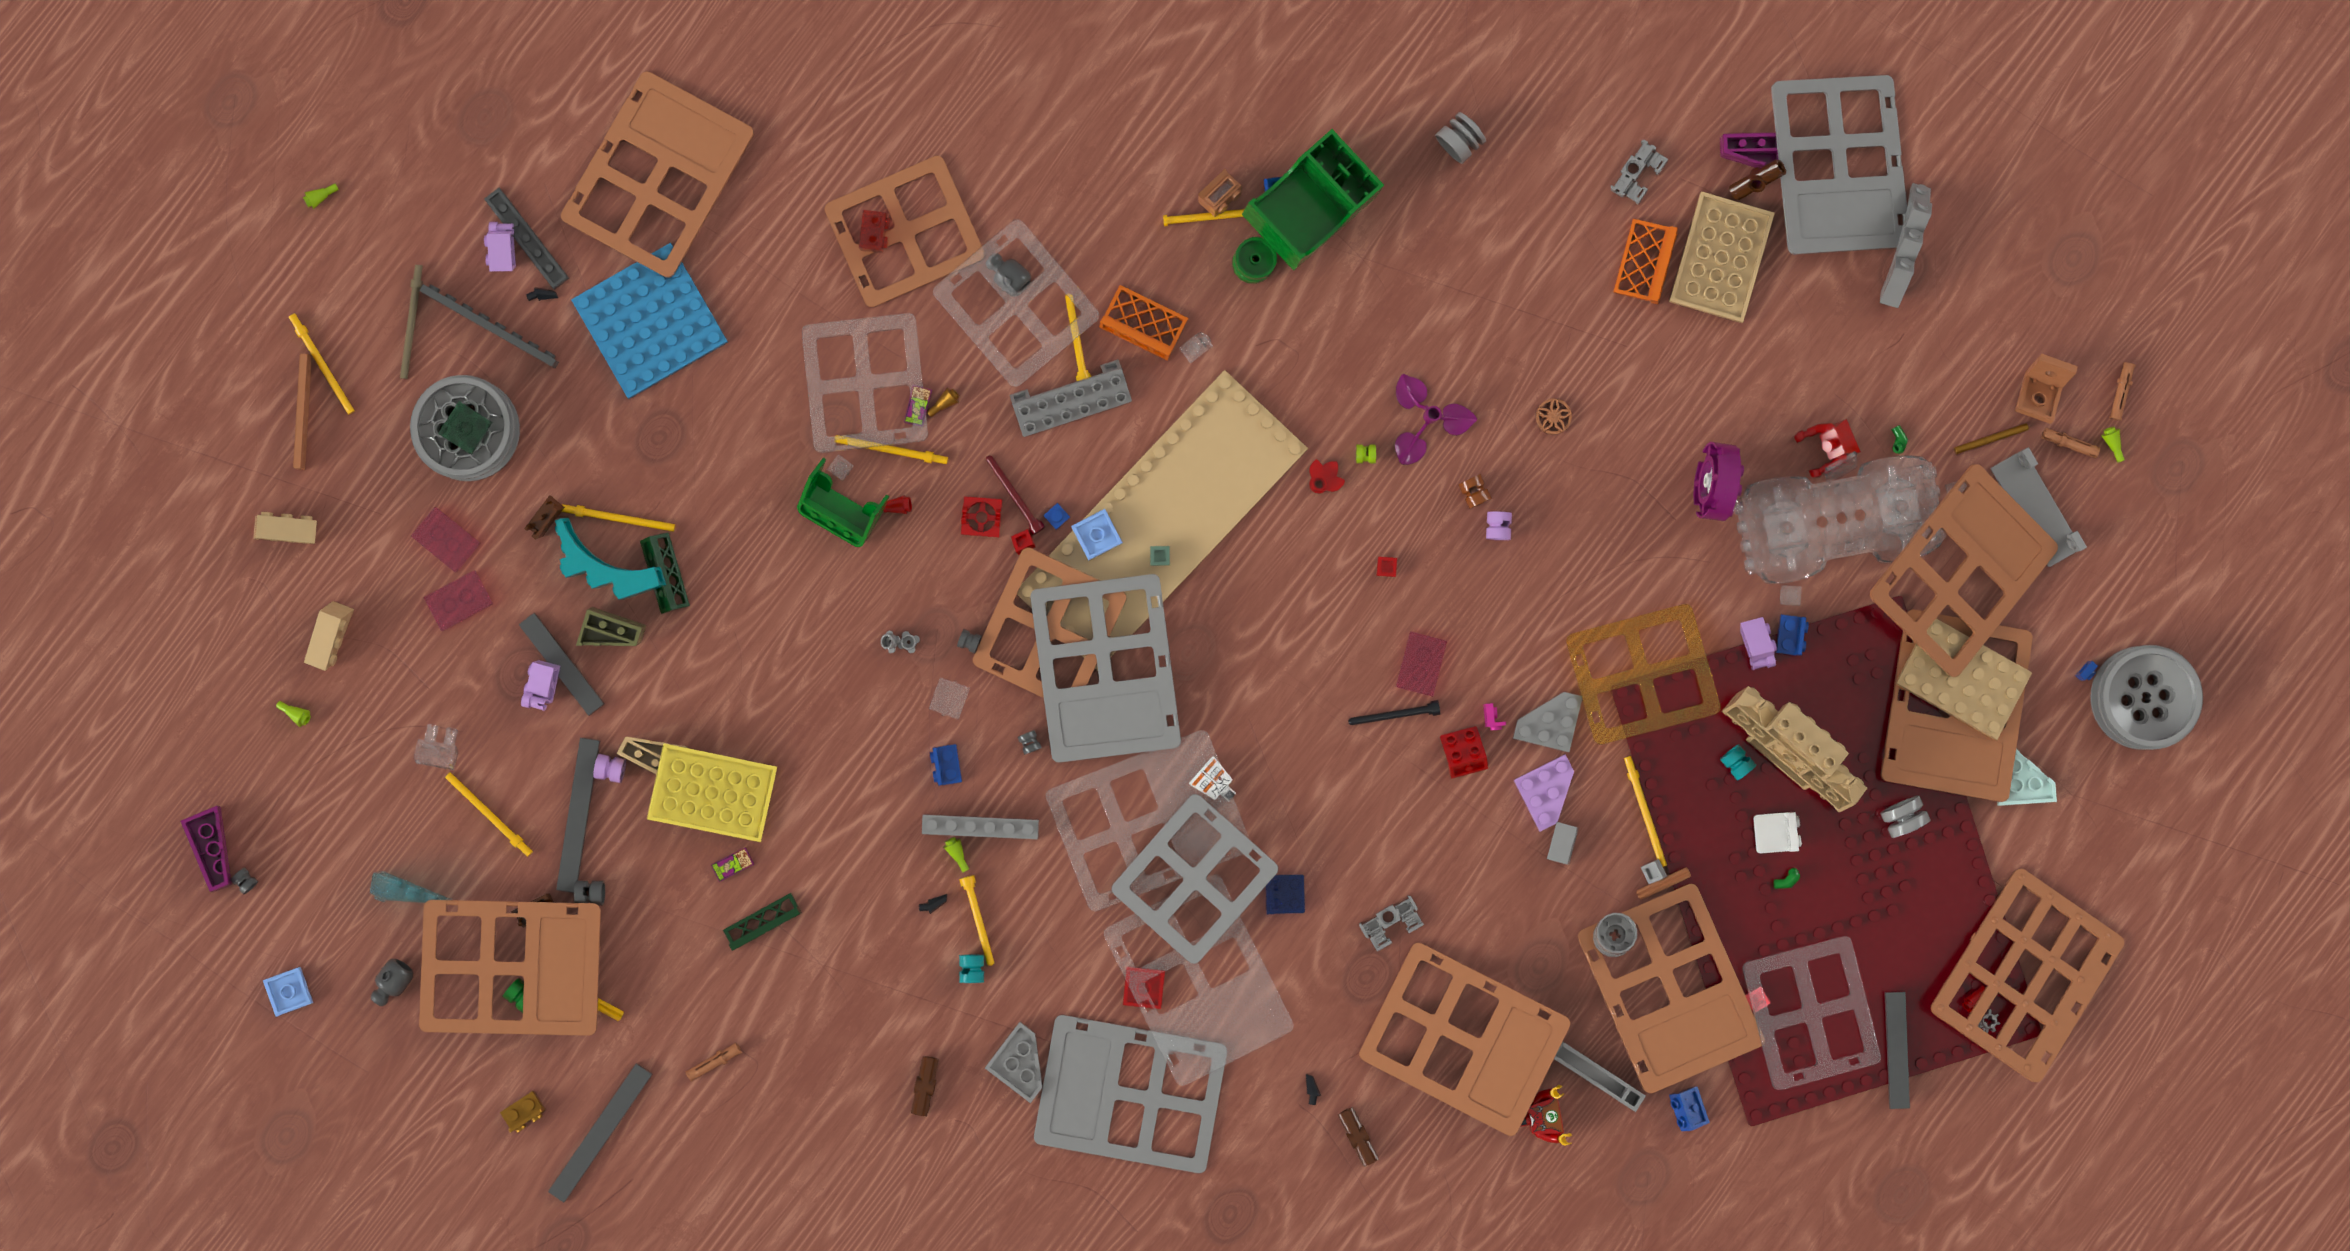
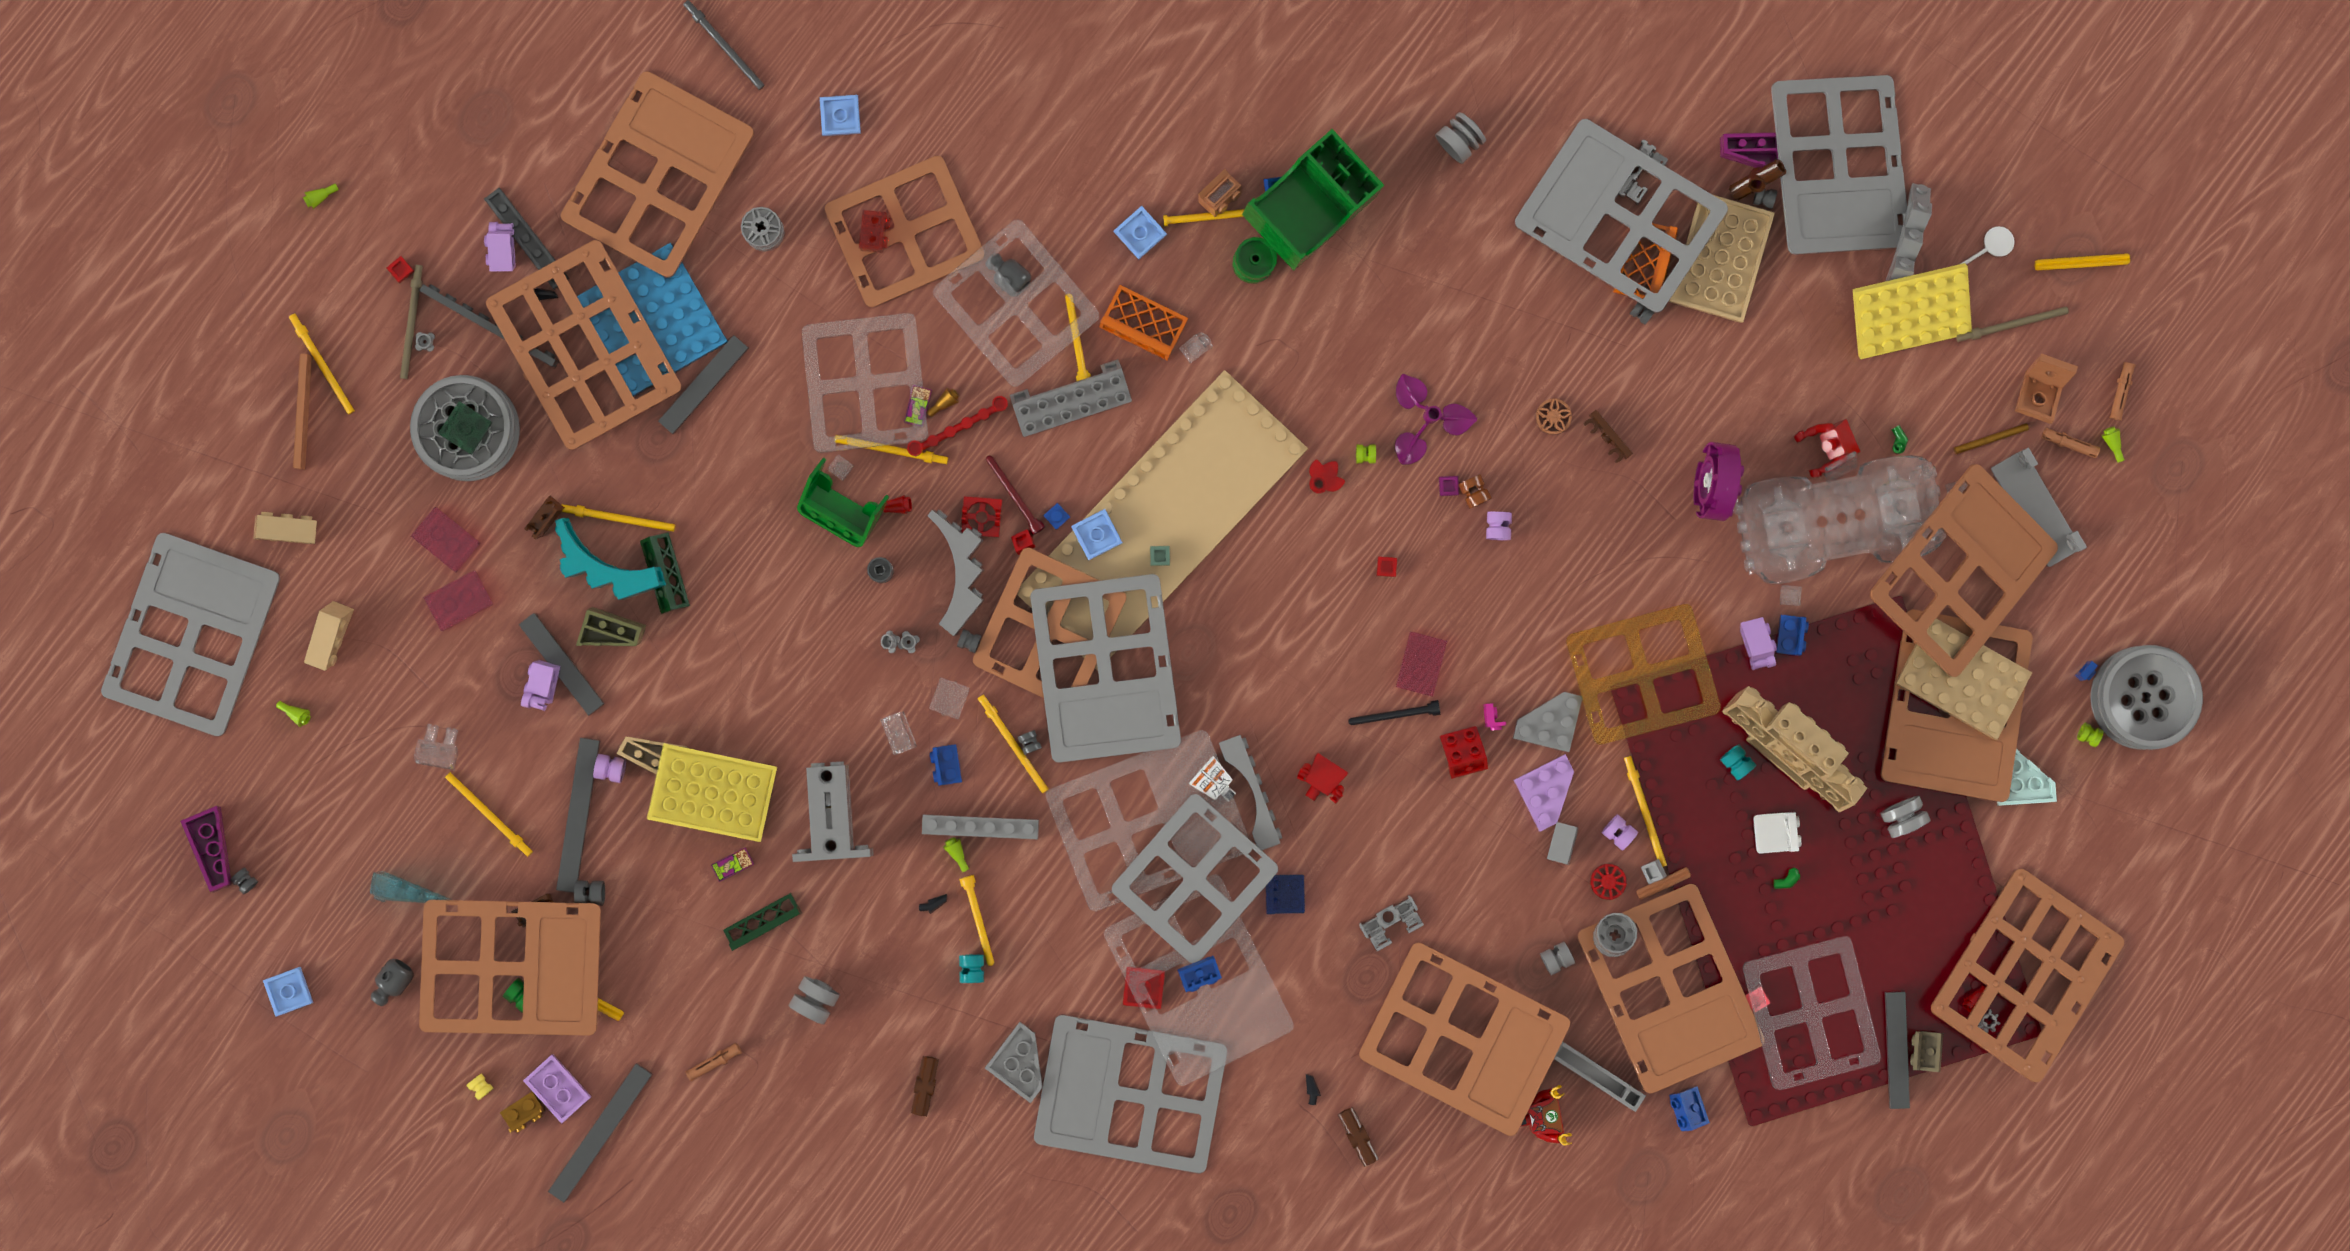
none -> light grey door [101,533,280,736]
none -> red plate [386,256,414,283]
none -> light grey plate [415,332,435,352]
none -> light yellow wheel [466,1073,494,1101]
none -> nougat door [486,240,681,450]
none -> lavender plate [523,1054,591,1124]
none -> dark grey tile [658,335,749,434]
none -> dark grey bar [683,0,765,90]
none -> light grey wheel [741,207,785,252]
none -> light grey wheel [788,976,840,1025]
none -> light grey brick [792,761,874,862]
none -> light blue plate [820,95,861,136]
none -> dark grey wheel [867,557,894,583]
none -> clear hinge [880,712,917,755]
none -> red bar [907,396,1008,456]
none -> light grey arch [927,509,984,636]
none -> yellow bar [977,694,1048,793]
none -> light blue plate [1113,206,1167,260]
none -> blue bracket [1177,956,1222,992]
none -> light grey arch [1219,735,1282,850]
none -> red torso [1296,753,1348,804]
none -> magenta tile [1439,476,1459,496]
none -> light grey door [1515,119,1728,313]
none -> light grey wheel [1540,941,1575,976]
none -> reddish brown plate [1584,410,1633,463]
none -> red wheel [1590,864,1627,900]
none -> lavender wheel [1601,814,1638,851]
none -> dark grey wheel [1630,302,1655,325]
none -> dark grey wheel [1753,189,1777,209]
none -> light yellow plate [1853,263,1972,359]
none -> dark tan bracket [1910,1031,1943,1072]
none -> dark tan bar [1956,306,2069,342]
none -> white piece [1961,226,2014,264]
none -> yellow axle [2034,254,2130,271]
none -> lime wheel [2077,722,2104,747]

